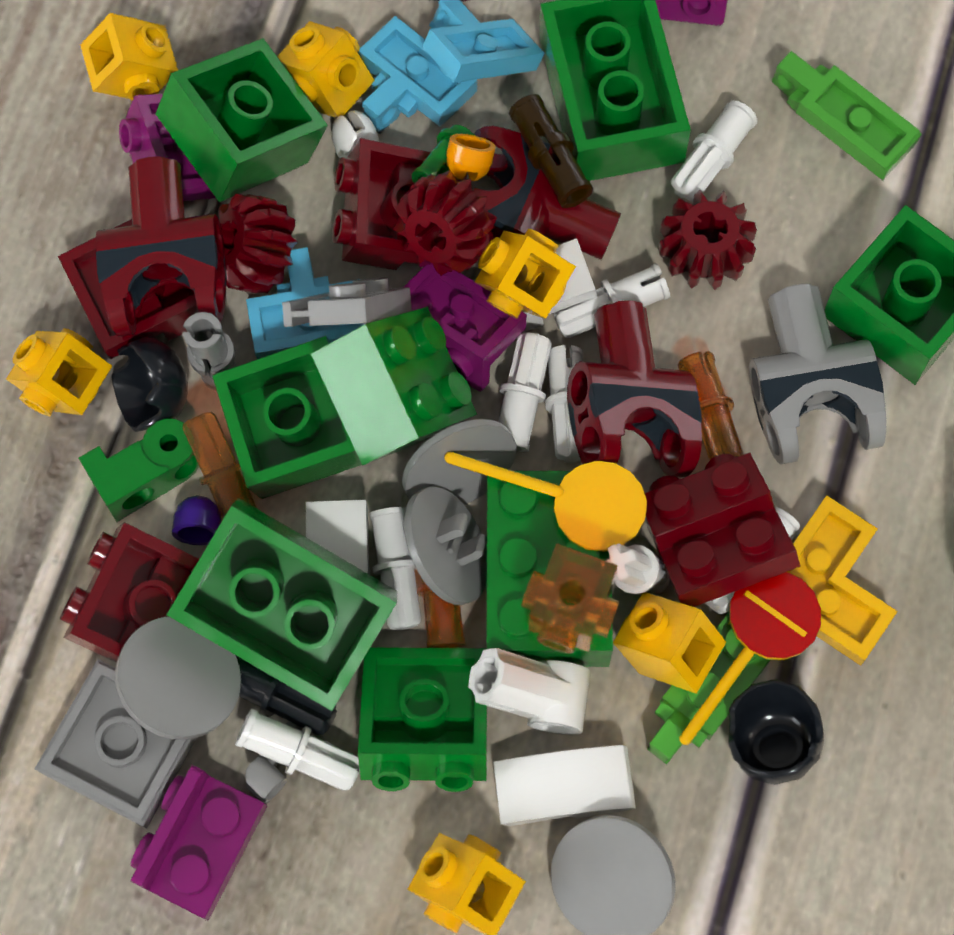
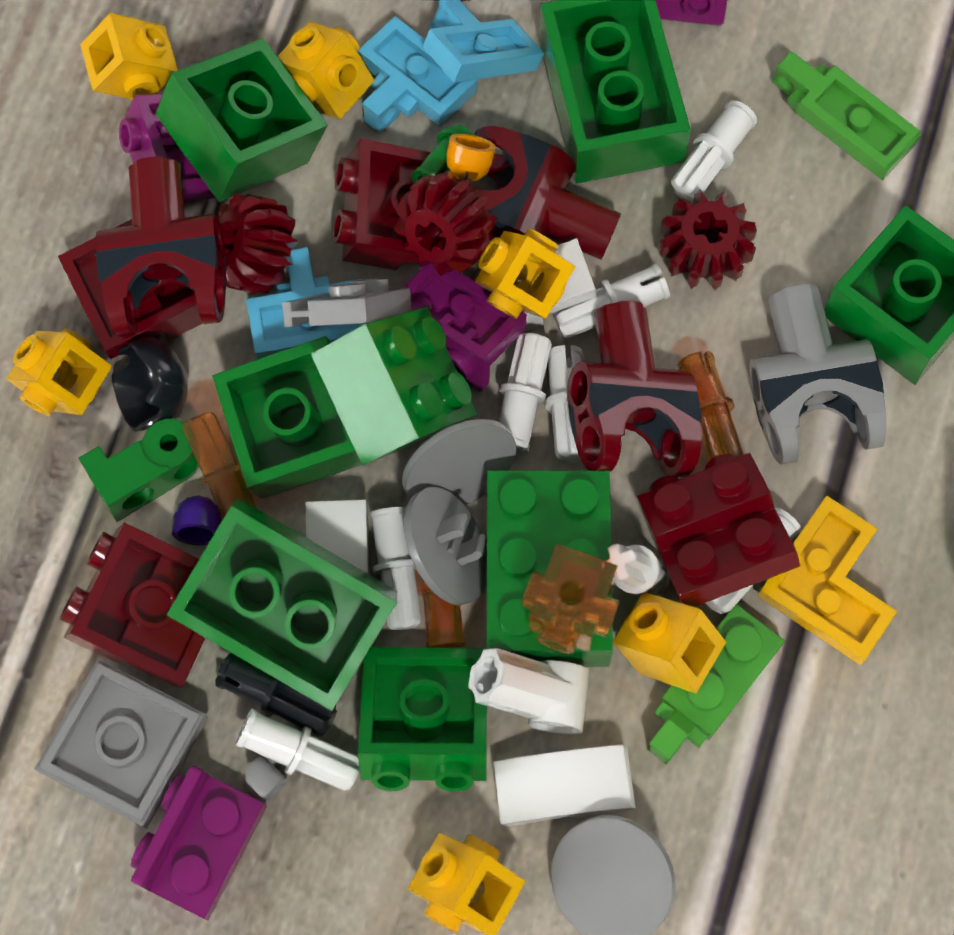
light grey piece [115,617,241,739] -> none
light grey pin [183,312,237,391] -> none
white hinge [331,111,380,158] -> none
yellow piece [444,452,647,552] -> none
dark brown pin [509,94,593,208] -> none
red piece [679,572,821,745] -> none
black hair [728,679,824,785] -> none

